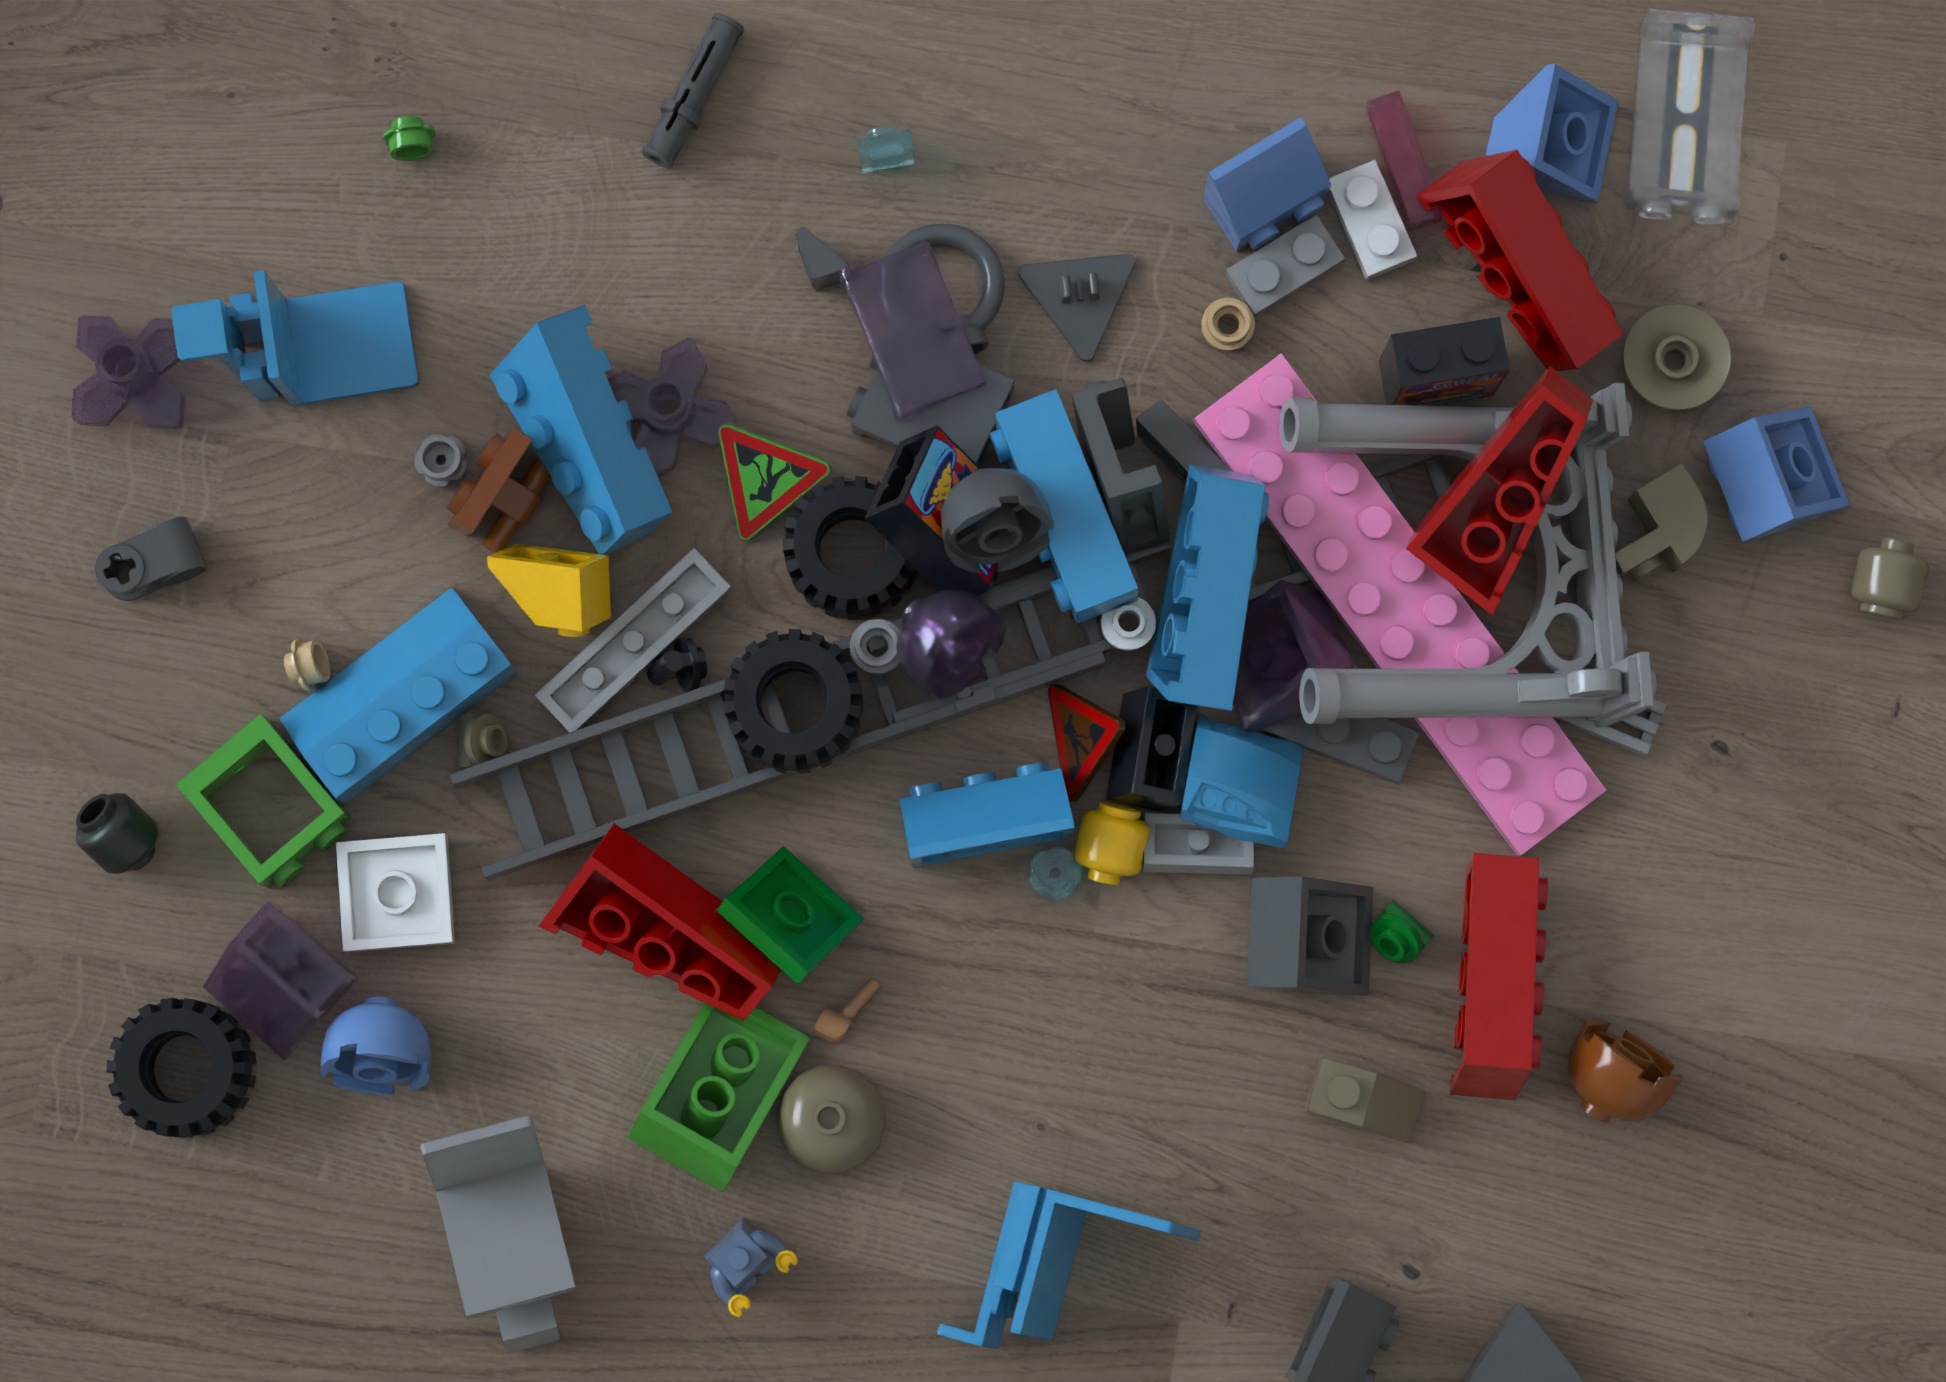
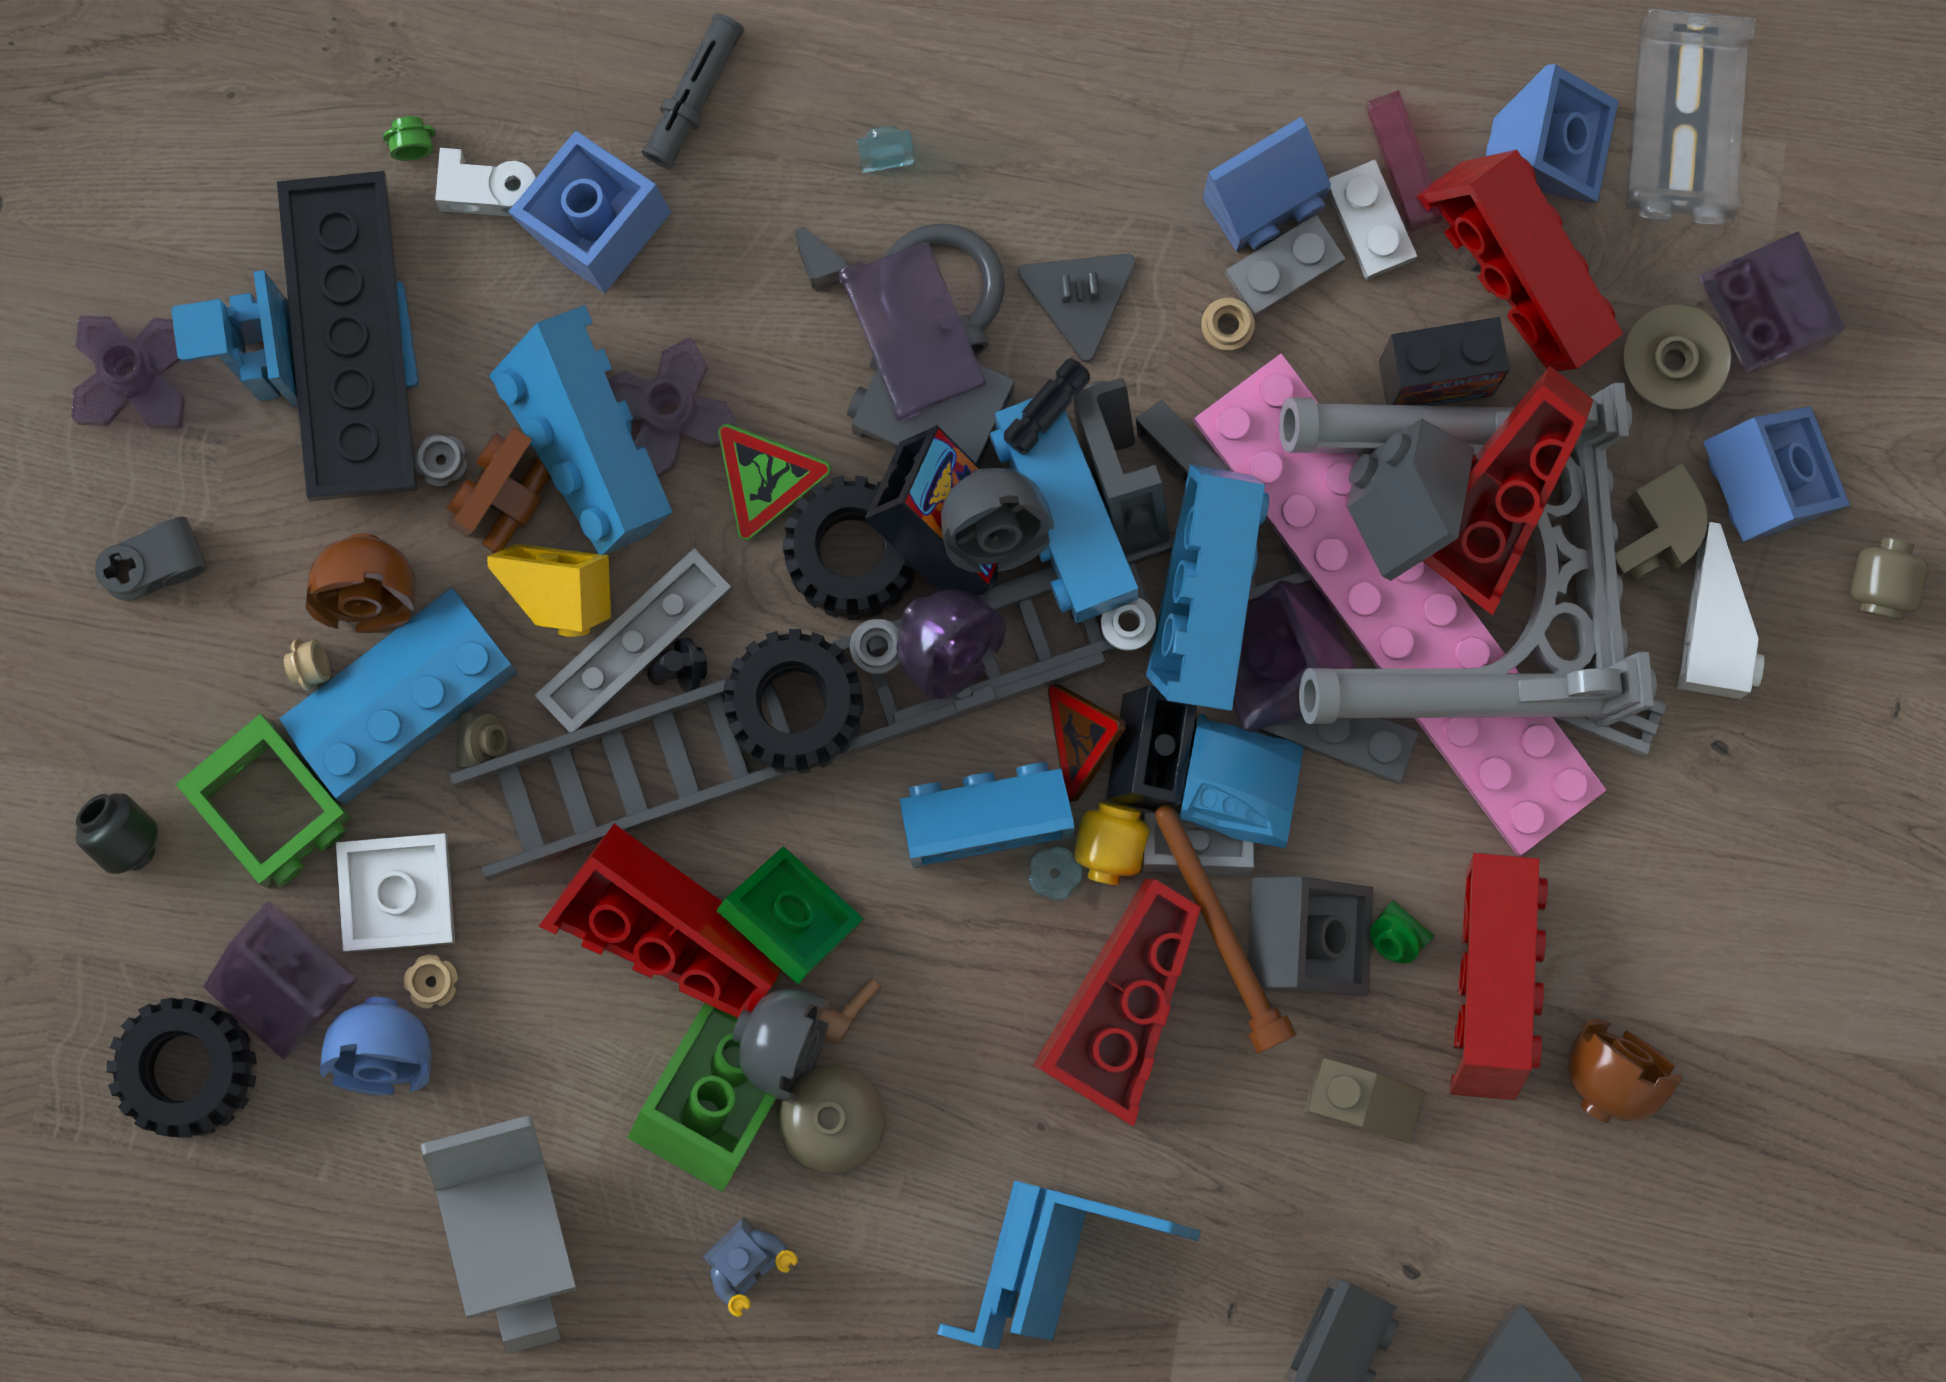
none -> black plate [277,171,417,502]
none -> dark orange cylinder [306,533,416,633]
none -> tan plate [404,954,458,1009]
none -> white leg [435,148,536,216]
none -> medium blue slope [508,131,672,293]
none -> dark grey cylinder [732,988,832,1104]
none -> black axle [1004,358,1090,455]
none -> red wedge [1032,879,1201,1126]
none -> dark orange piece [1155,805,1297,1054]
none -> dark grey slope [1347,418,1474,581]
none -> white slope [1677,522,1764,699]
none -> clear purple slope [1699,231,1846,374]

